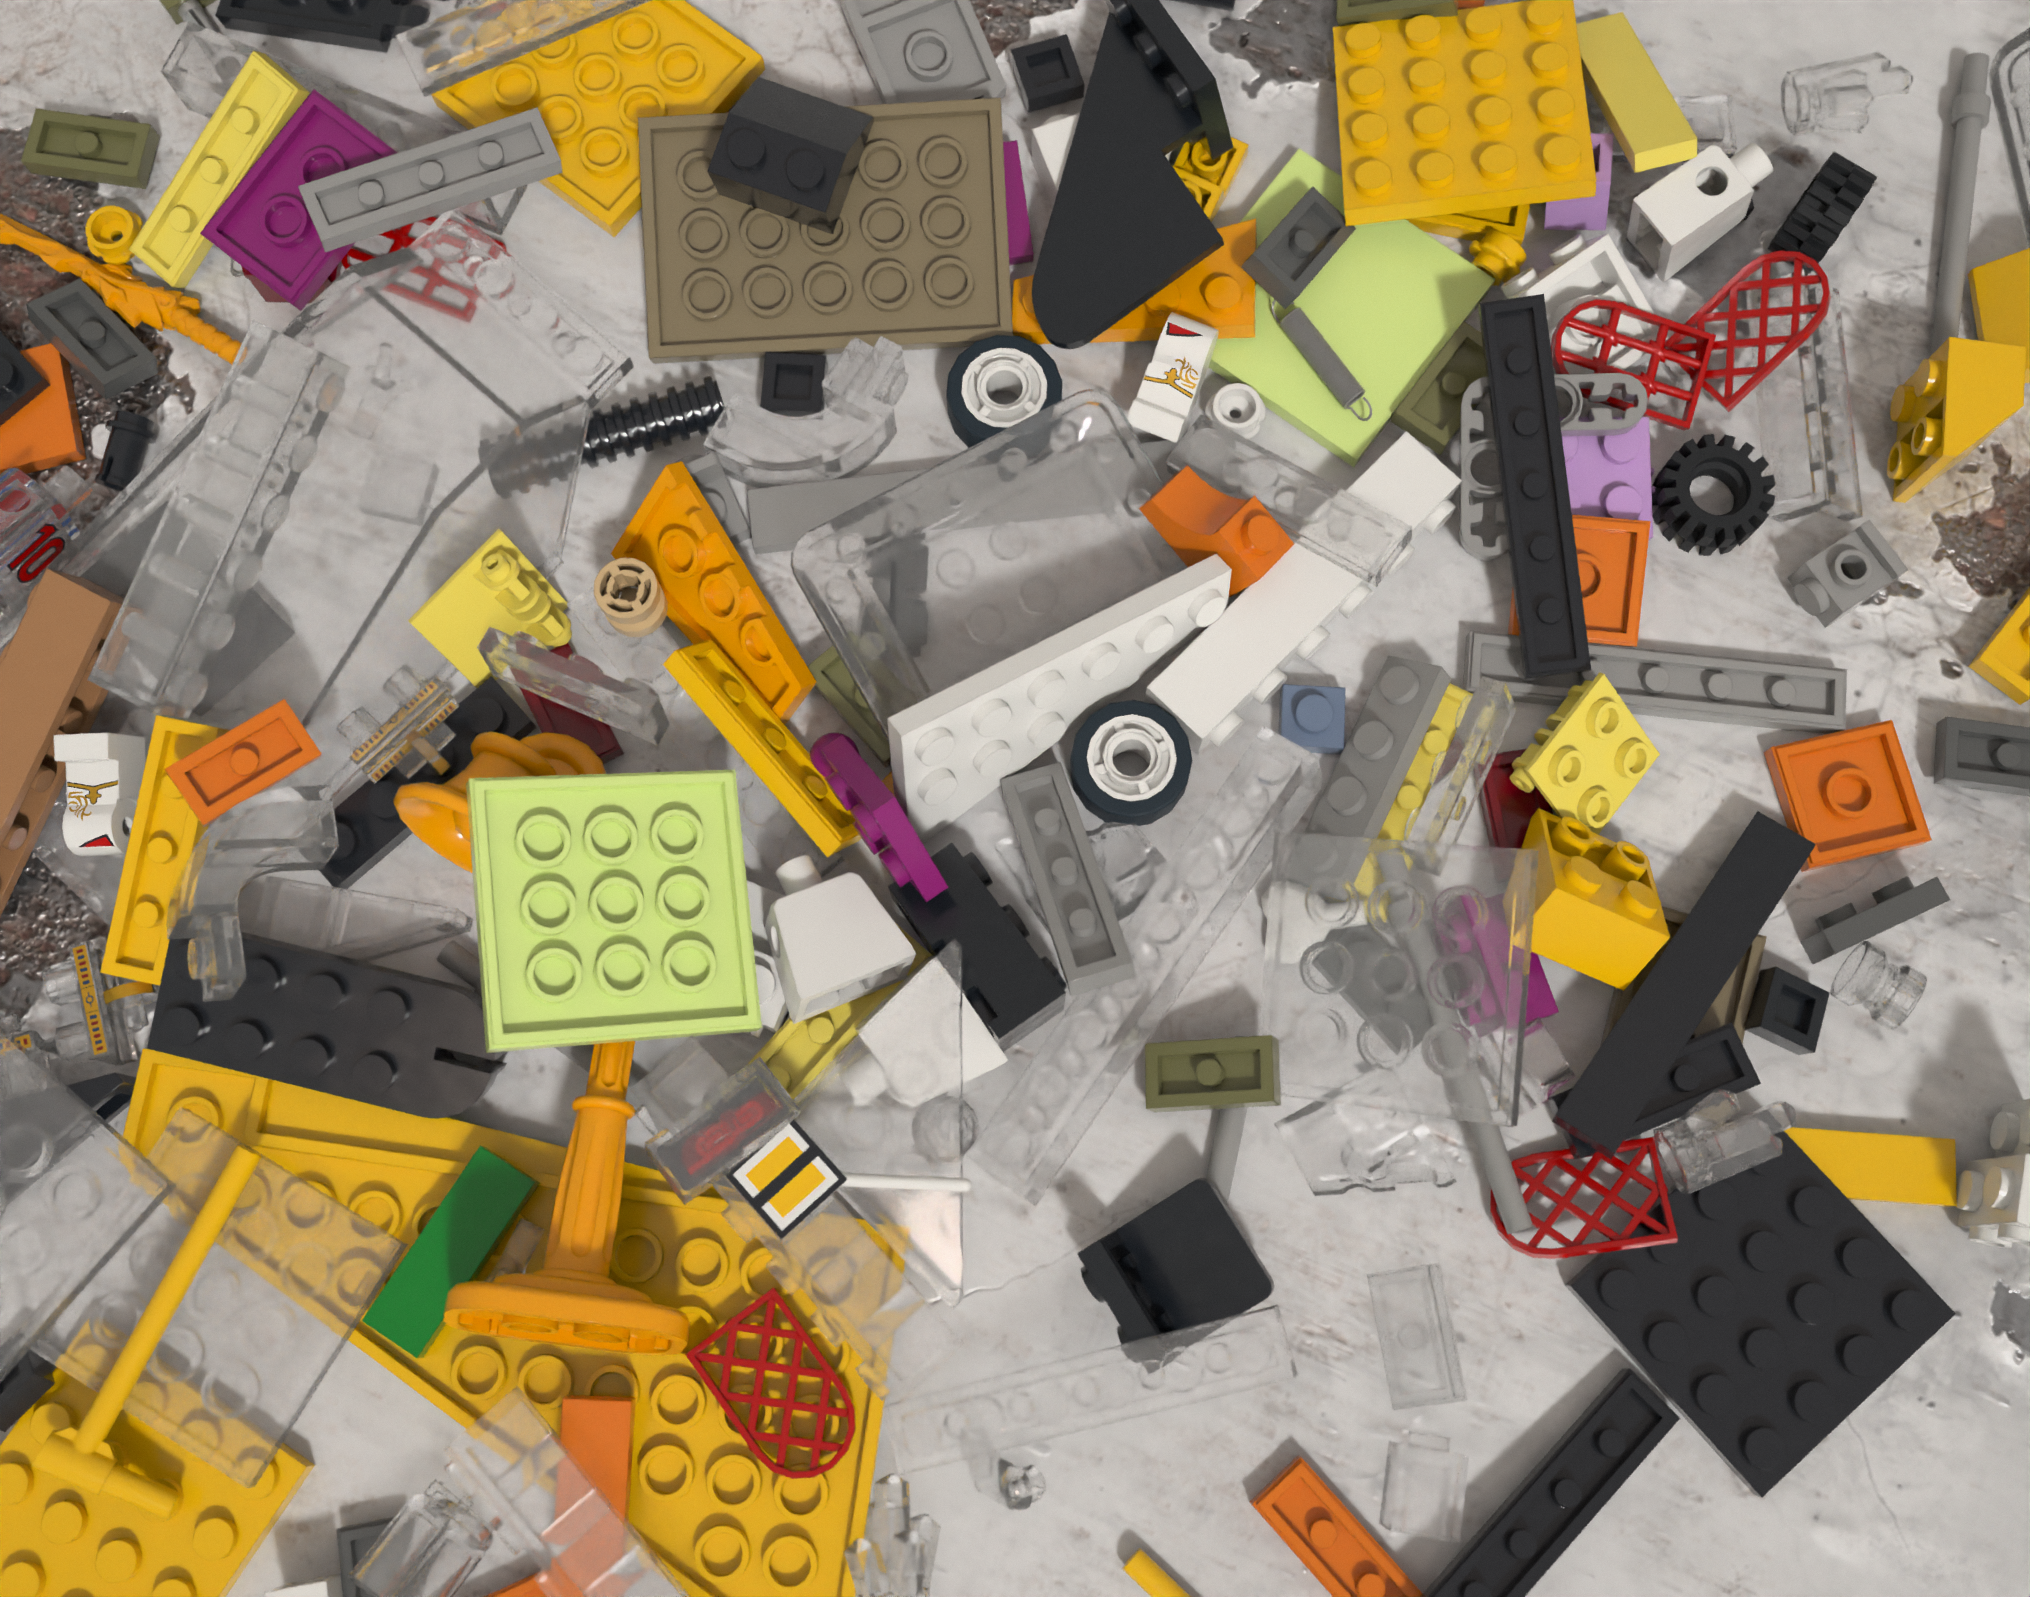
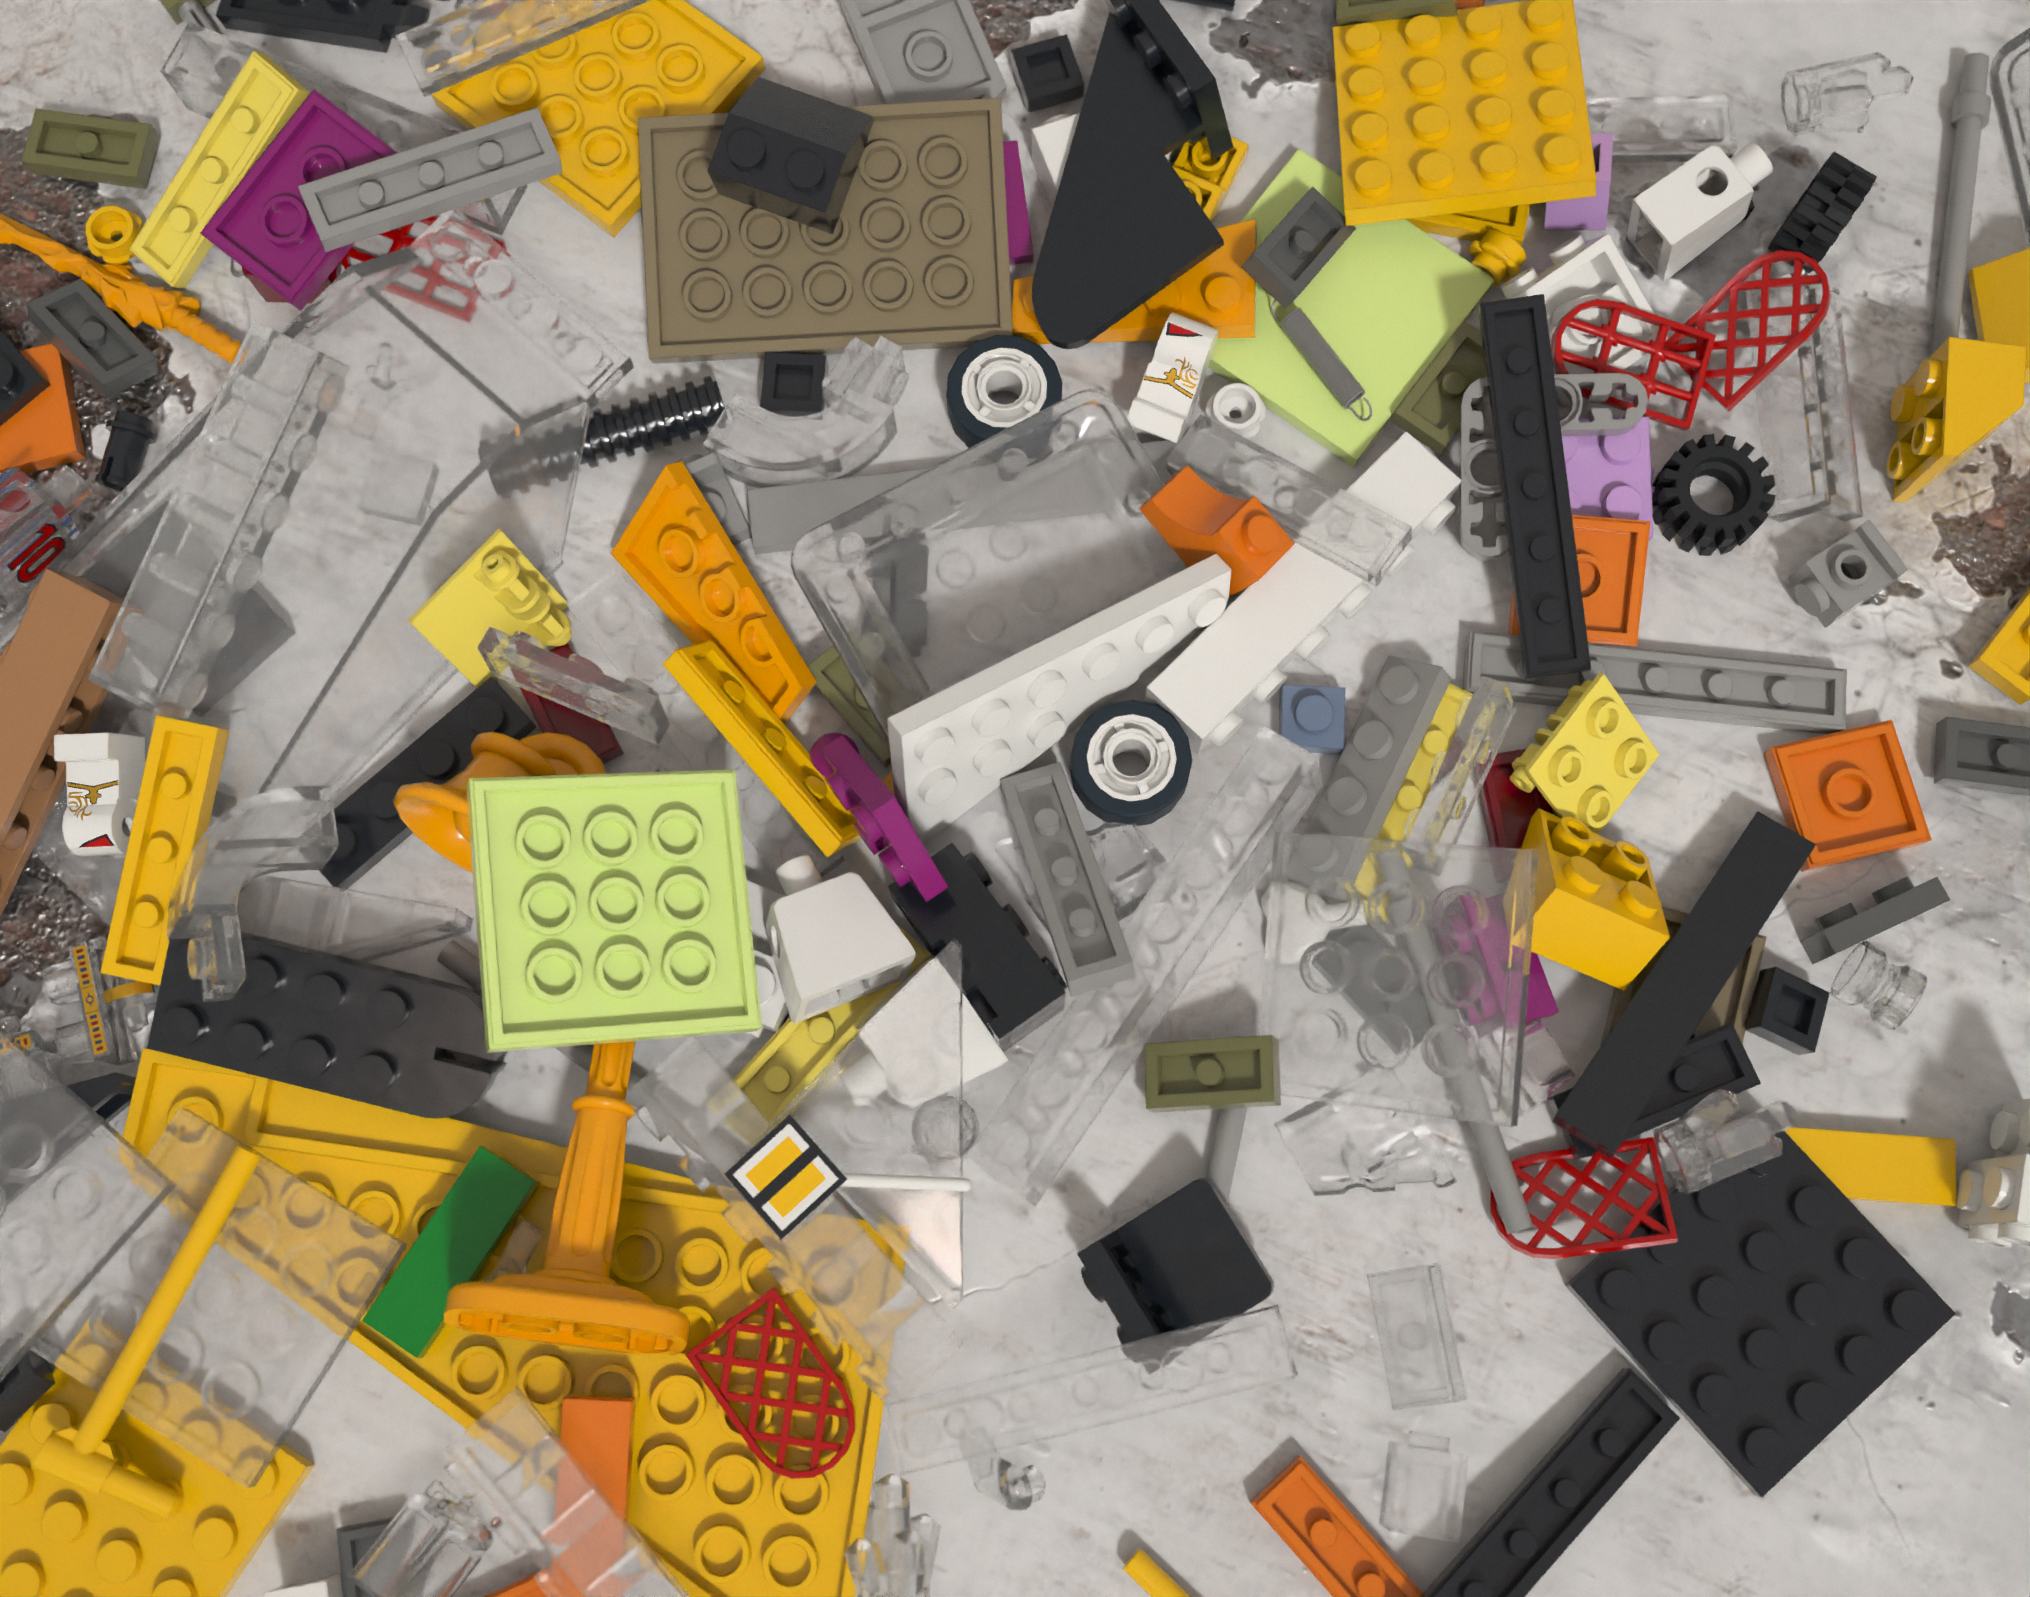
orange plate [165,699,322,827] -> none
clear hips [336,665,460,784] -> none
tan wheel [594,558,668,637] -> none
clear slope [645,1057,800,1205] -> none
light yellow tile [1576,12,1697,173] -> none

